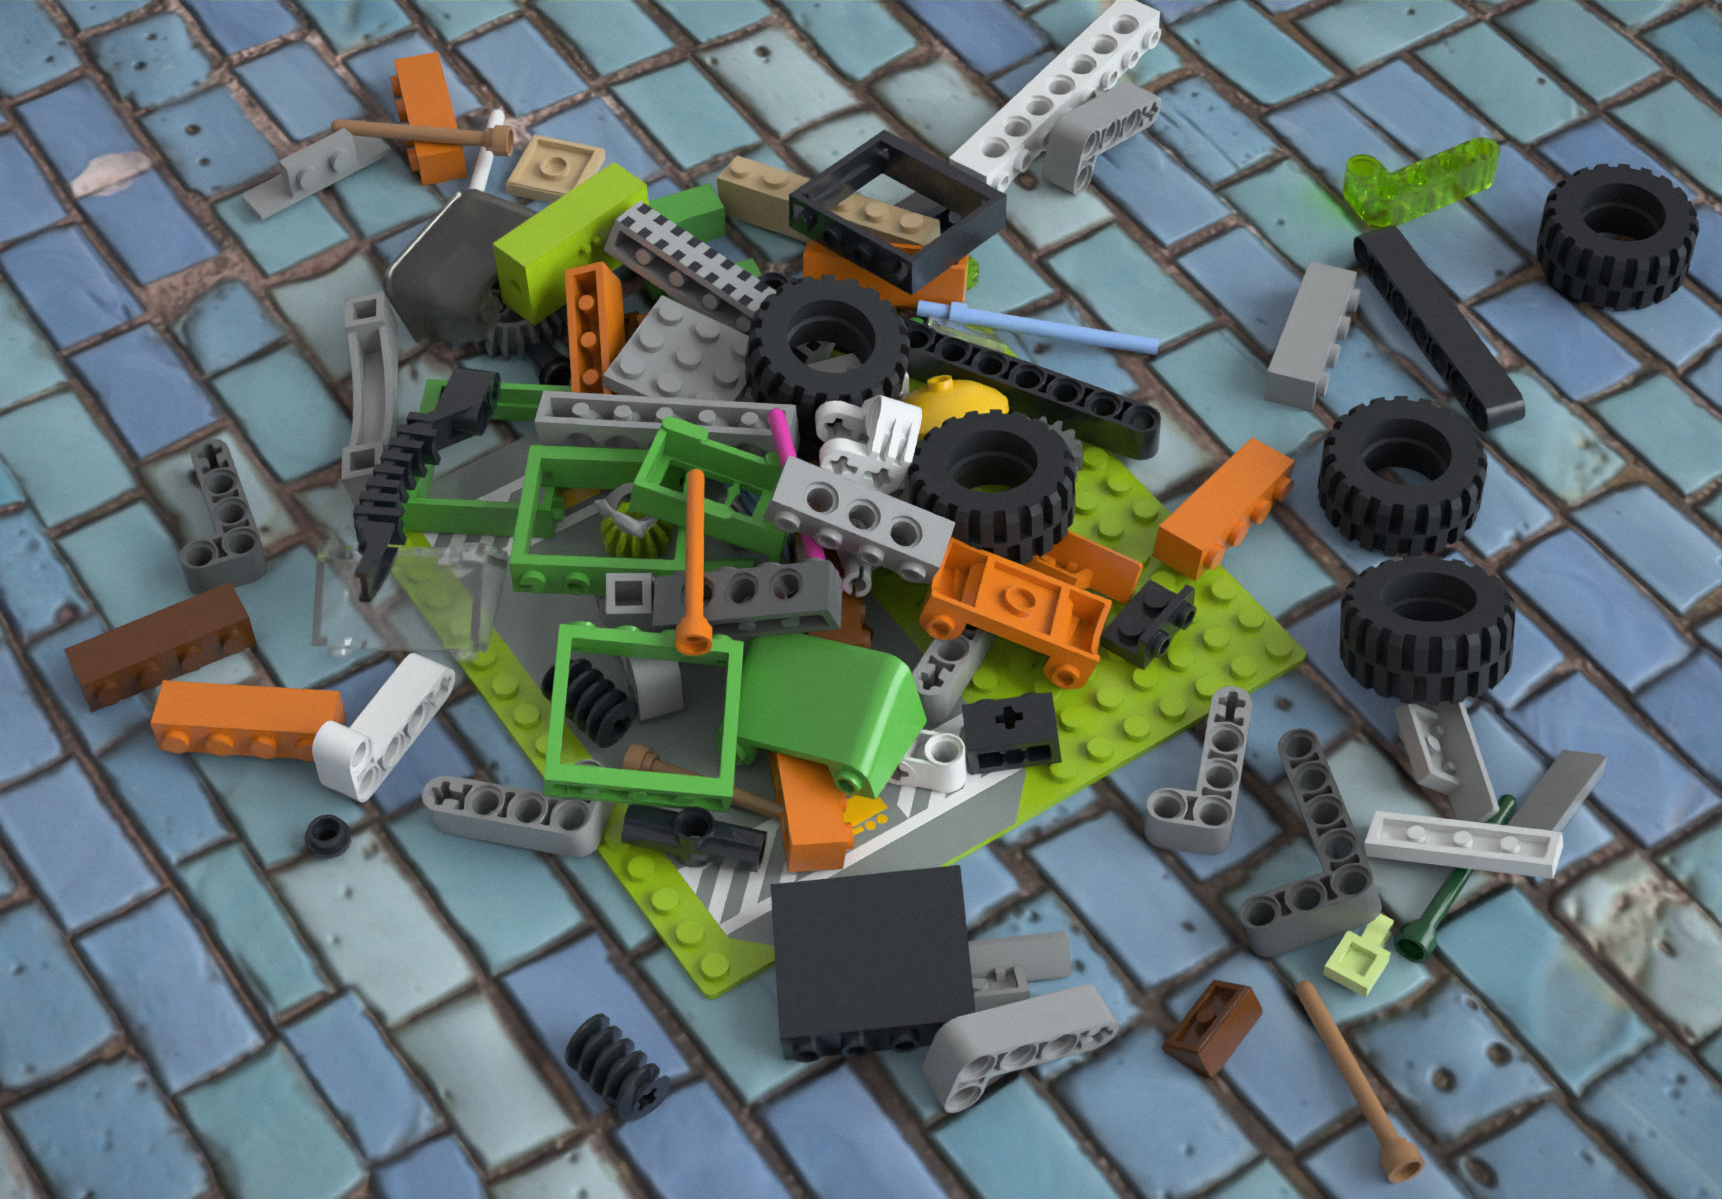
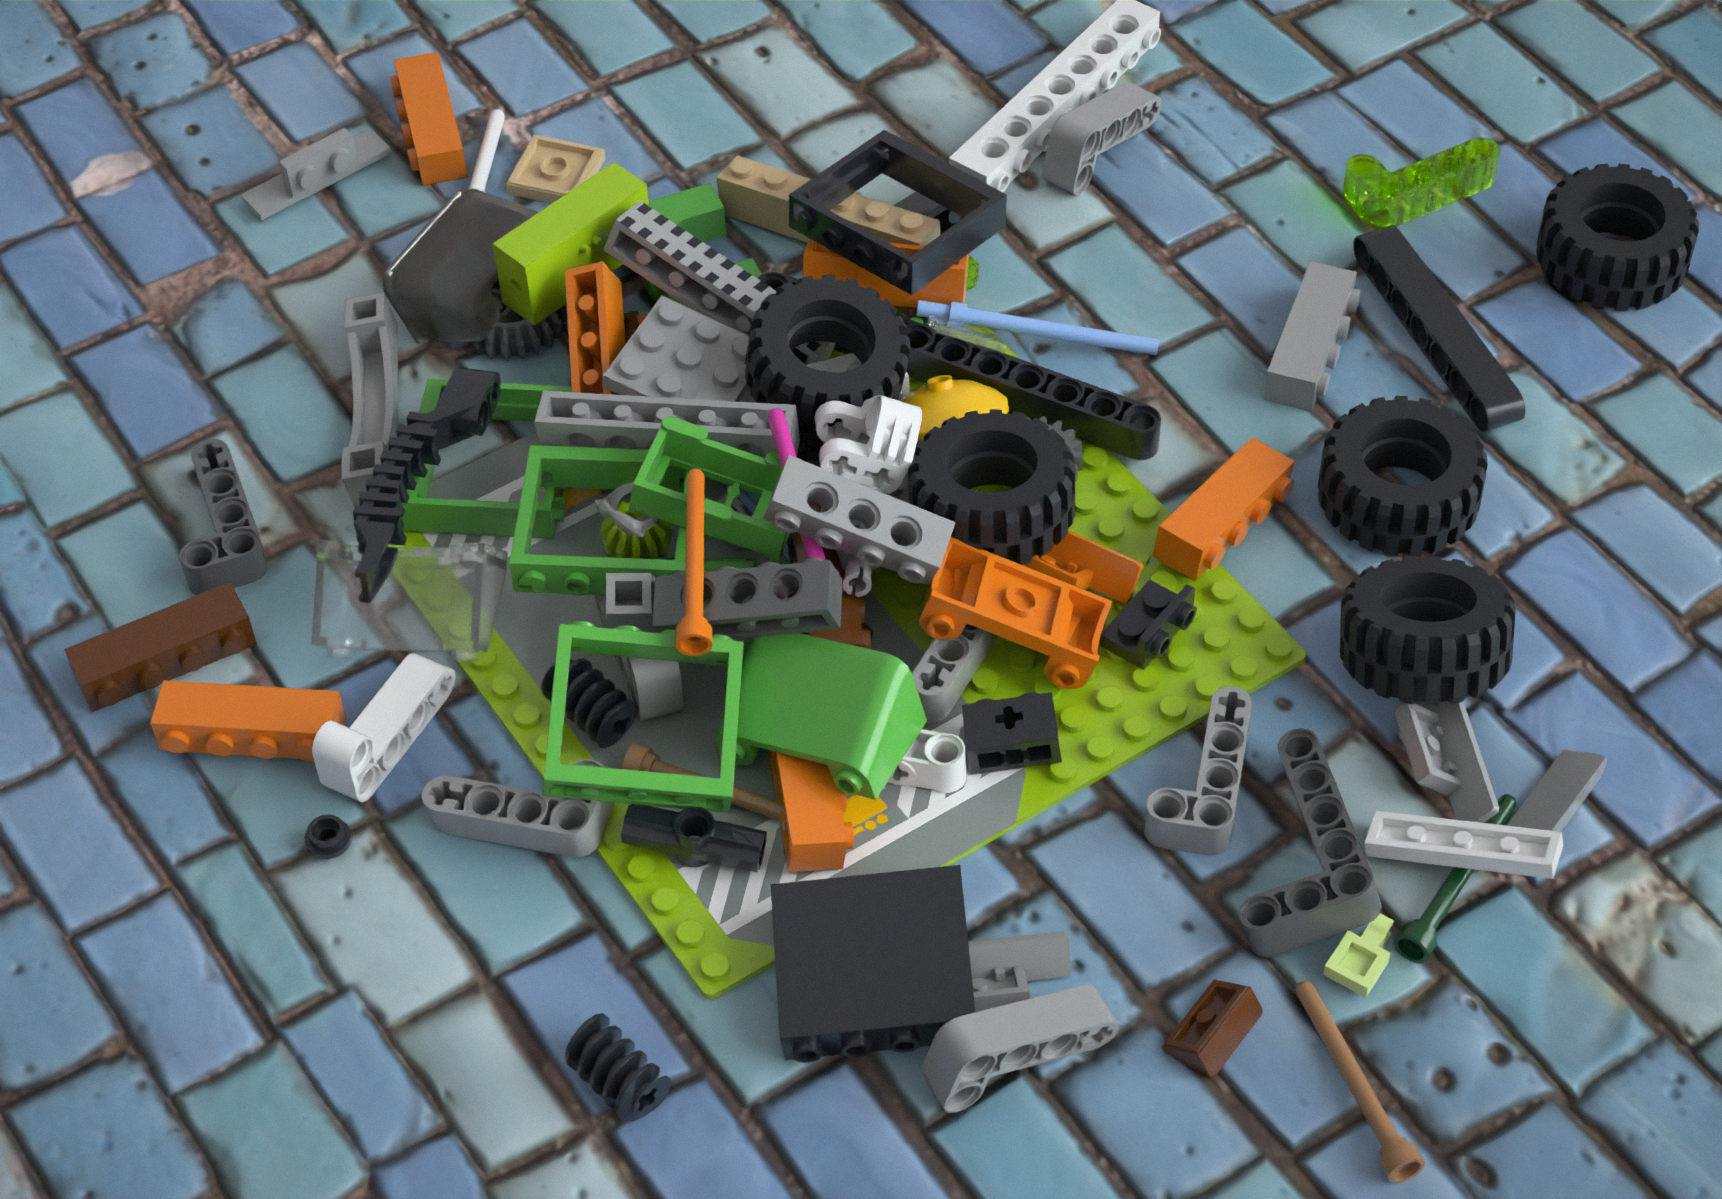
medium nougat piece [331,119,514,157] -> none
black cone [527,340,571,386] -> none

